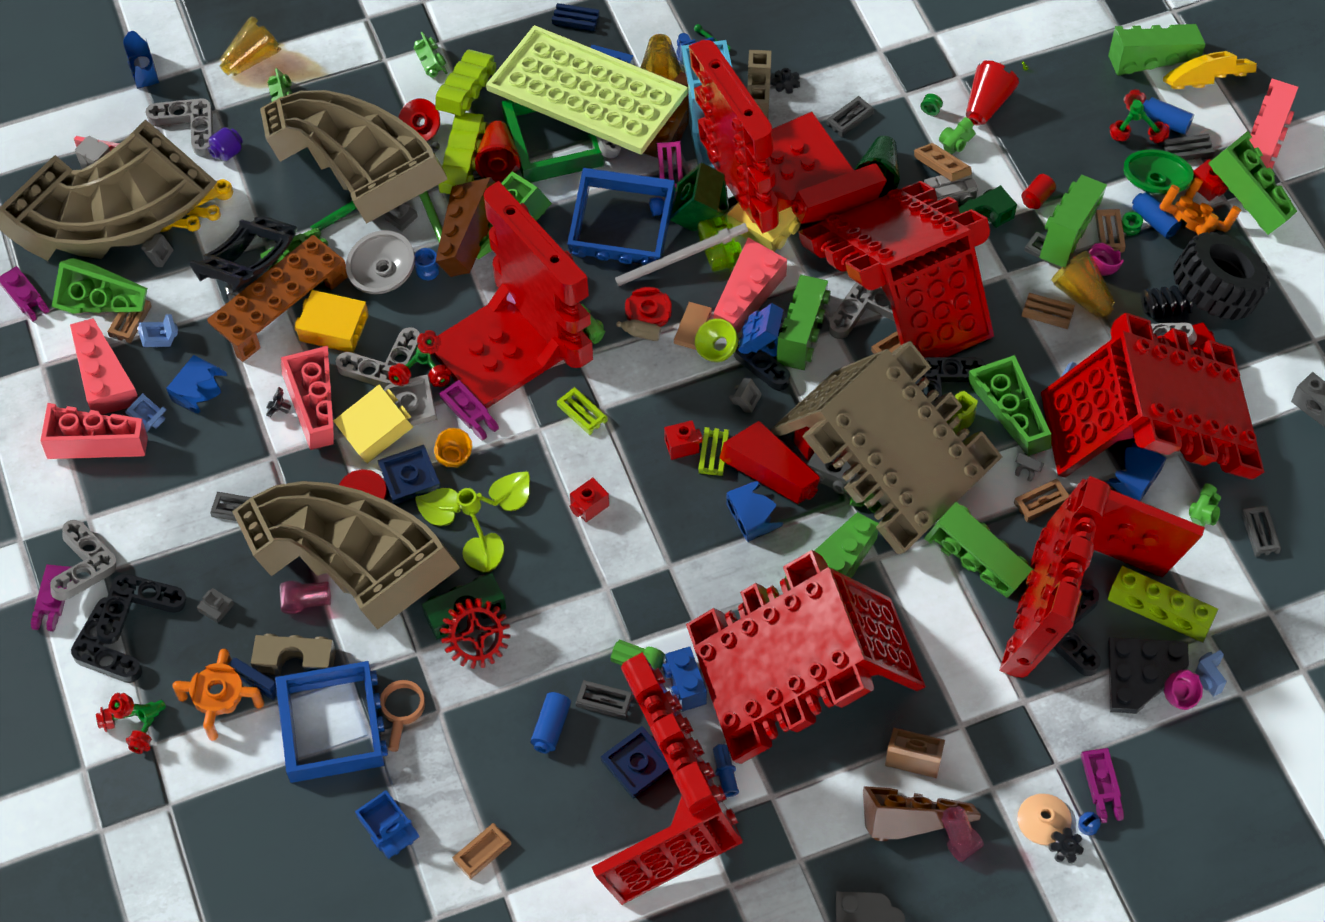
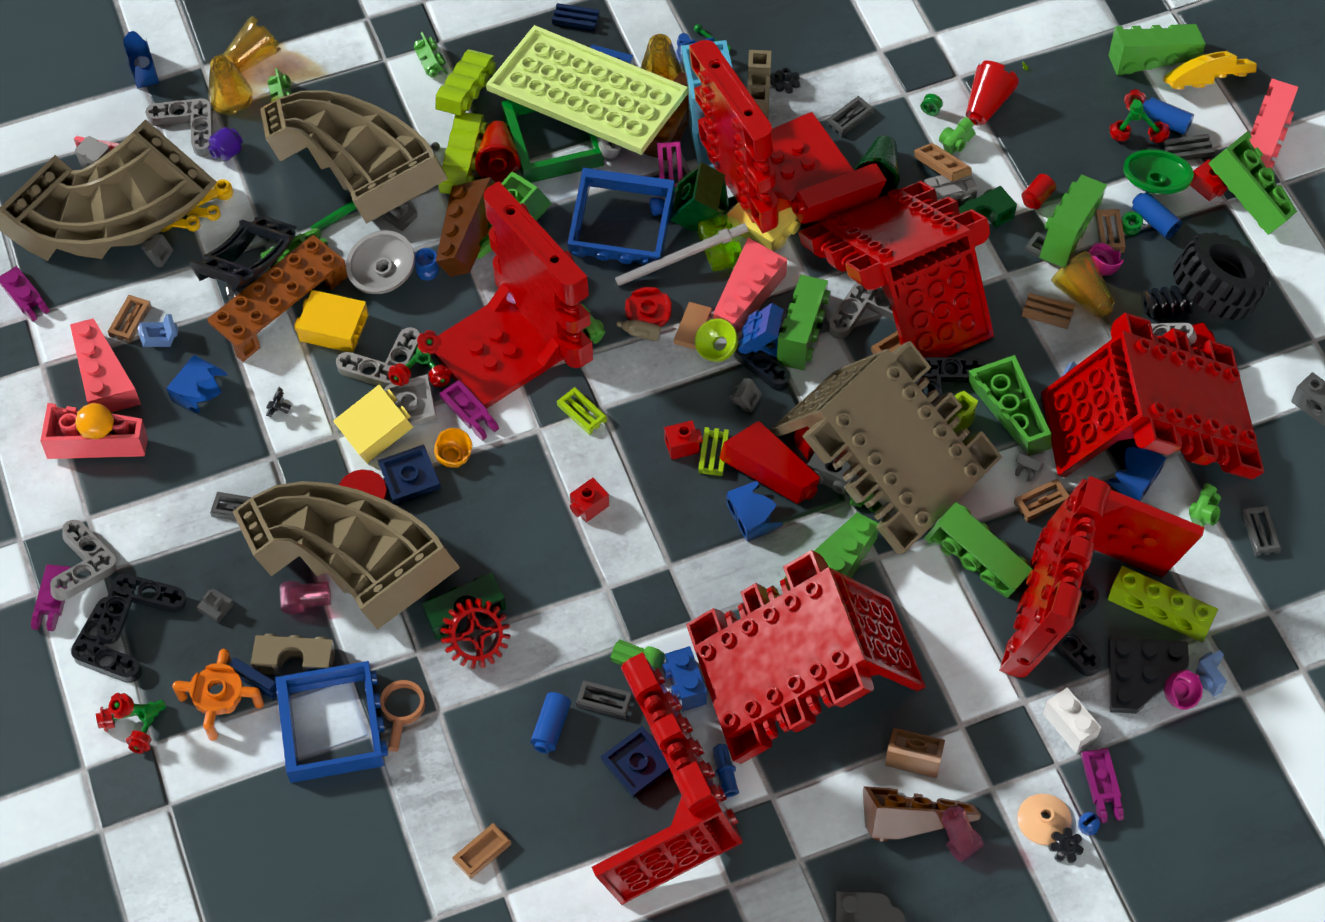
bright green wedge [52,258,148,313] -> none
medium blue bracket [125,393,167,432] -> none
coral wedge [281,346,334,450] -> none
blue piece [355,790,420,859] -> none
red dish [398,98,440,142] -> none
lime plant [415,472,530,573] -> none
bright green bar [419,191,443,242] -> none
orange plate [1160,178,1241,235] -> none
none -> light orange hair [75,403,114,440]
none -> clear yellow cone [208,54,253,115]
none -> white brick [1043,687,1101,754]

